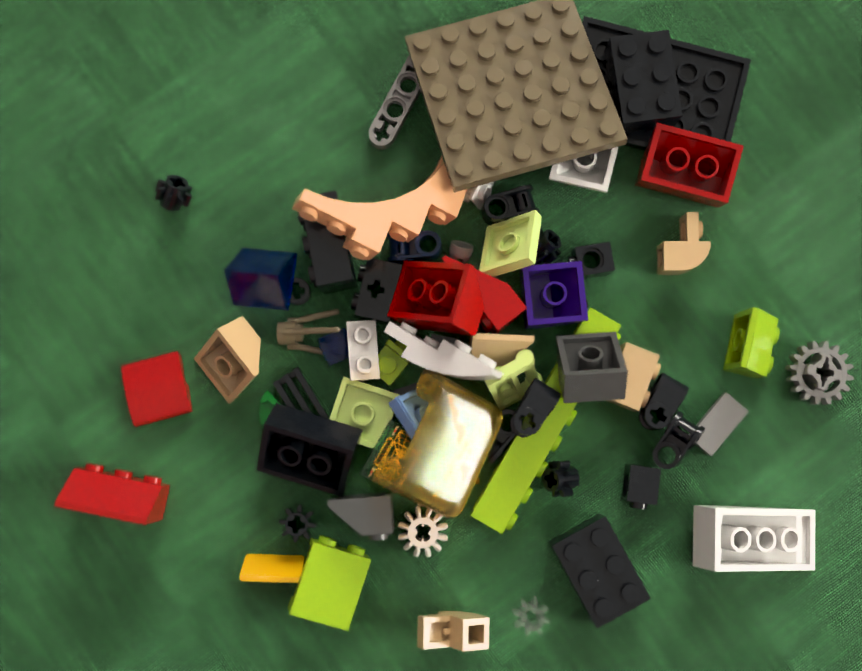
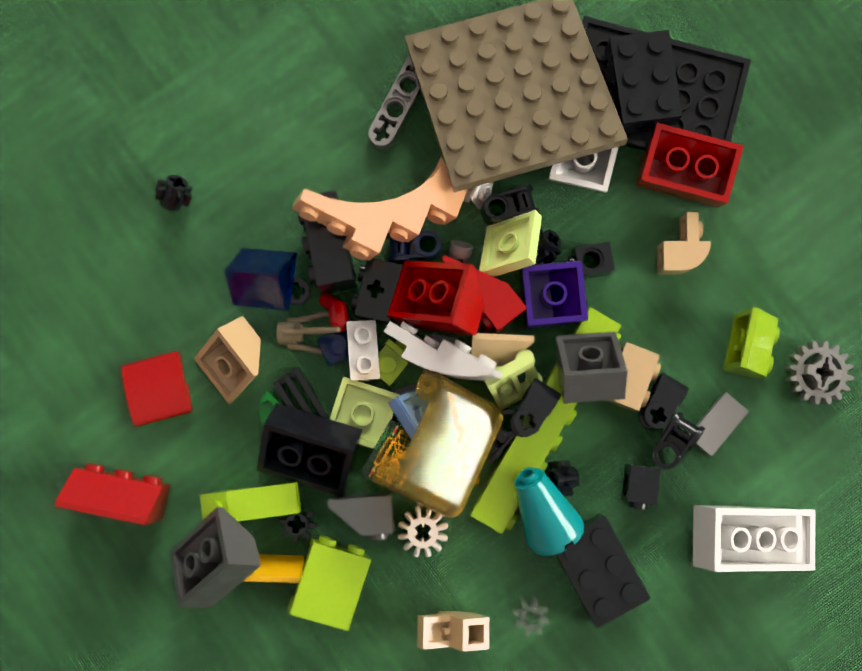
none -> dark grey slope [170,507,261,608]
none -> lime slope [200,482,301,521]
none -> red arm [319,293,348,333]
none -> teal cone [515,467,584,556]

